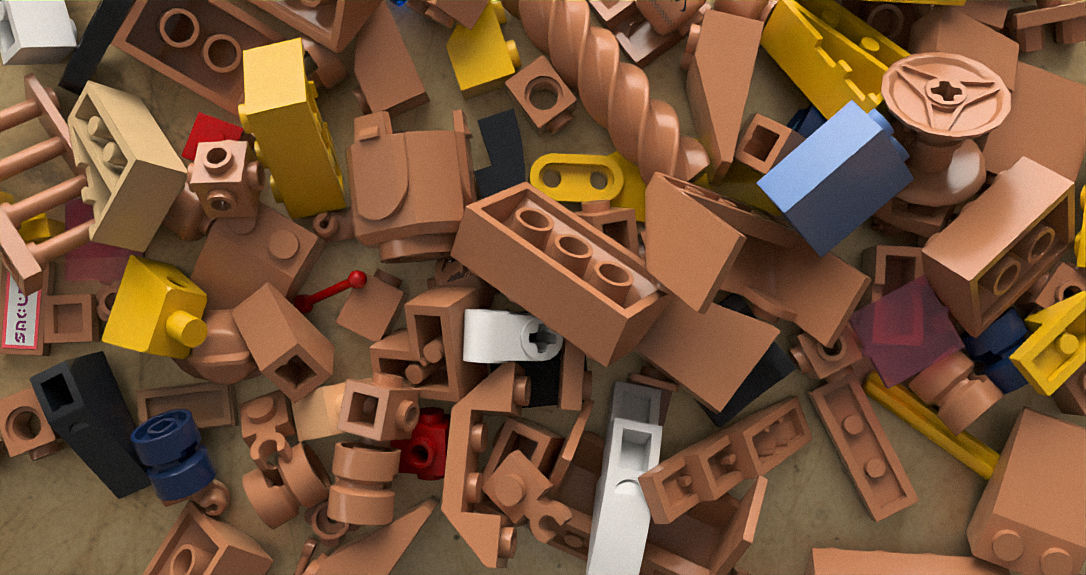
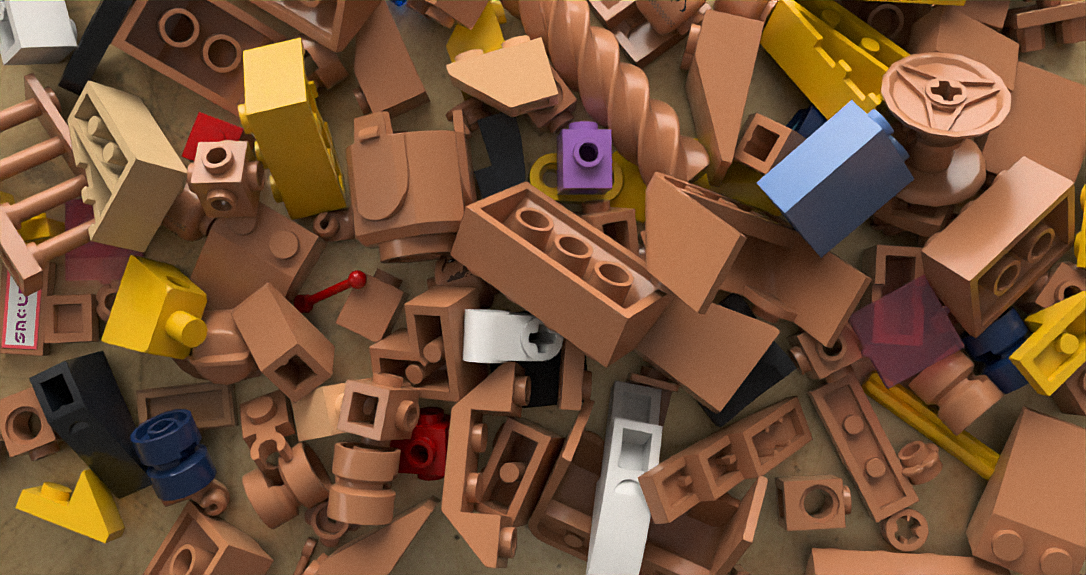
nougat plate [481,450,573,544] -> none
none -> yellow slope [15,469,125,543]
none -> nougat bush [445,97,492,133]
none -> light nougat slope [446,35,558,117]
none -> medium lavender brick [557,121,612,195]
none -> nougat brick [775,474,852,531]
none -> nougat bush [879,507,929,552]
none -> nougat plate [898,441,943,485]

